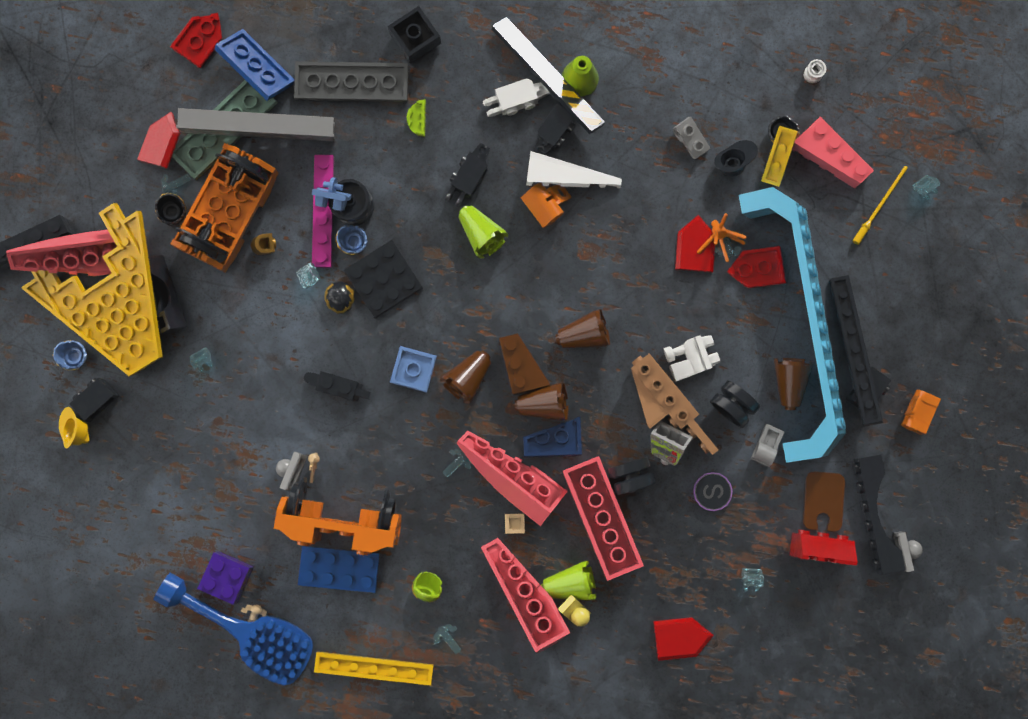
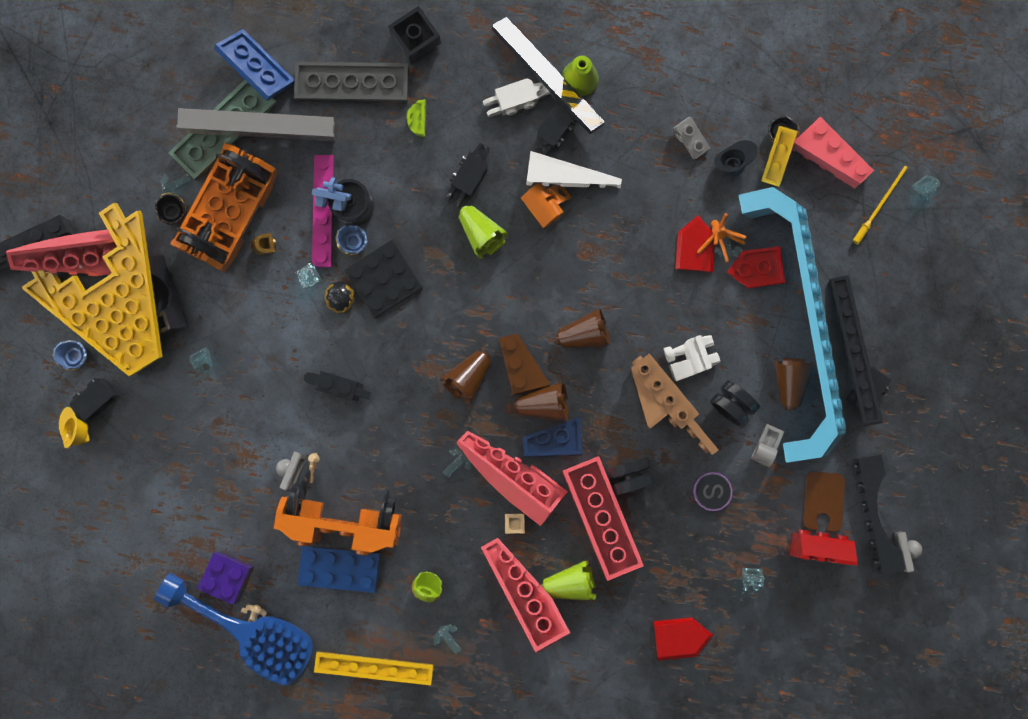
tile [137,112,180,169] -> none
red tile [170,13,223,69] -> none
medium blue tile [390,346,437,393] -> none
light yellow tile [558,595,591,627] -> none
light grey torso [650,421,693,466] -> none
white wheel [803,59,826,84] -> none
orange piece [901,390,941,435] -> none

